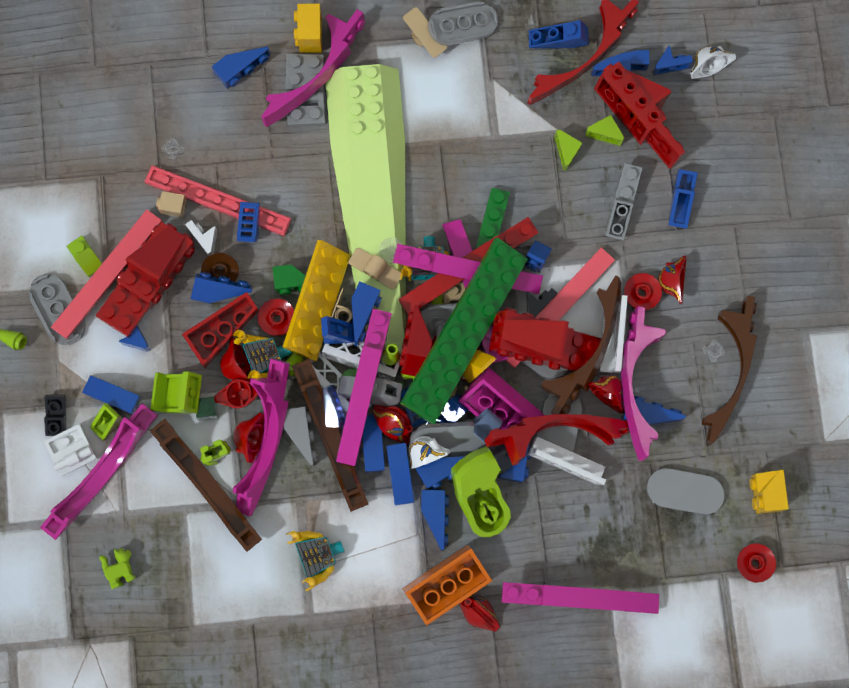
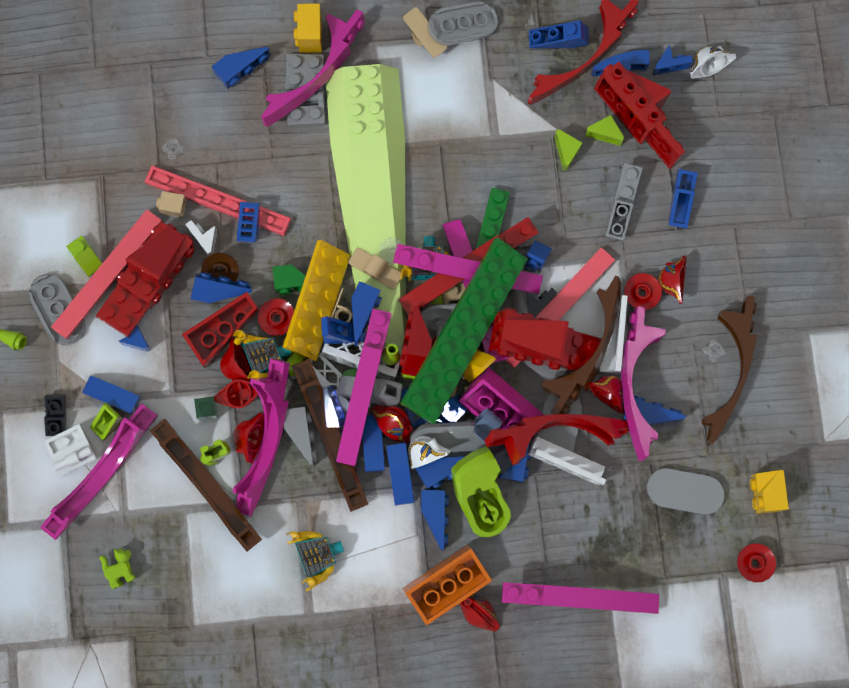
lime panel [150,371,202,414] -> none

